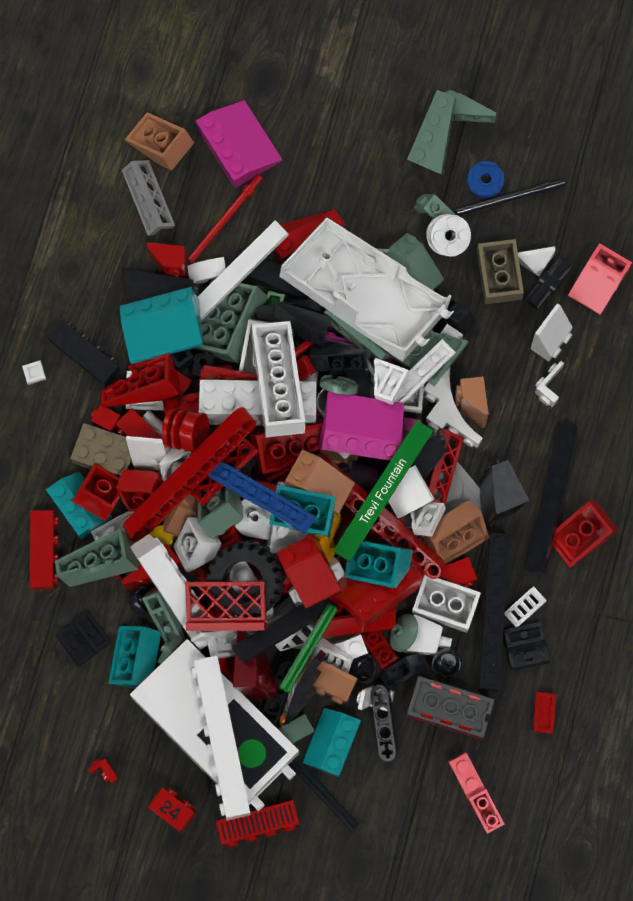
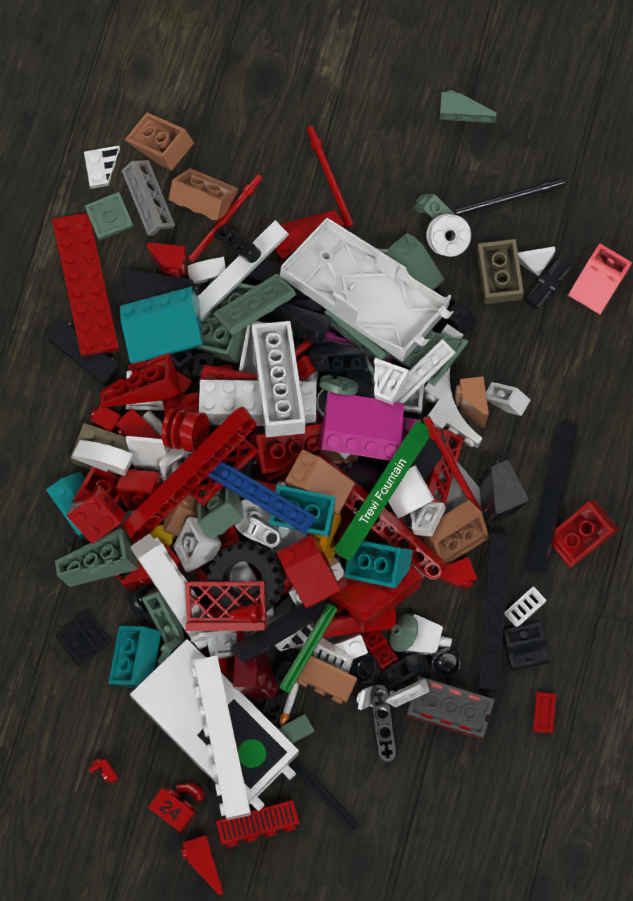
white tile [22,361,46,385] -> none
red brick [30,510,59,590] -> none
dark pink slope [196,100,282,188] -> none
black slope [285,650,327,724] -> none
teal slope [303,708,361,778] -> none
sand green wedge [407,90,456,175] -> none
white brick [412,575,481,633] -> none
coral slope [448,752,504,834] -> none
blue tile [467,161,505,198] -> none
white slope [531,303,572,362] -> none
white bracket [535,361,564,407] -> none
none -> red plate [52,213,119,357]
none -> red brick [66,485,125,544]
none -> white slope [72,440,133,476]
none -> white wing [84,146,120,189]
none -> sand green plate [85,192,133,241]
none -> nougat slope [168,168,238,220]
none -> red arm [176,782,204,802]
none -> red slope [181,835,224,895]
none -> sand green plate [213,274,296,335]
none -> black beam [214,226,261,263]
none -> red cone [230,604,262,624]
none -> white piece [243,516,282,547]
none -> red bar [306,126,354,228]
none -> white slope [386,679,429,707]
none -> red bar [423,416,481,511]
none -> white slope [486,382,530,416]

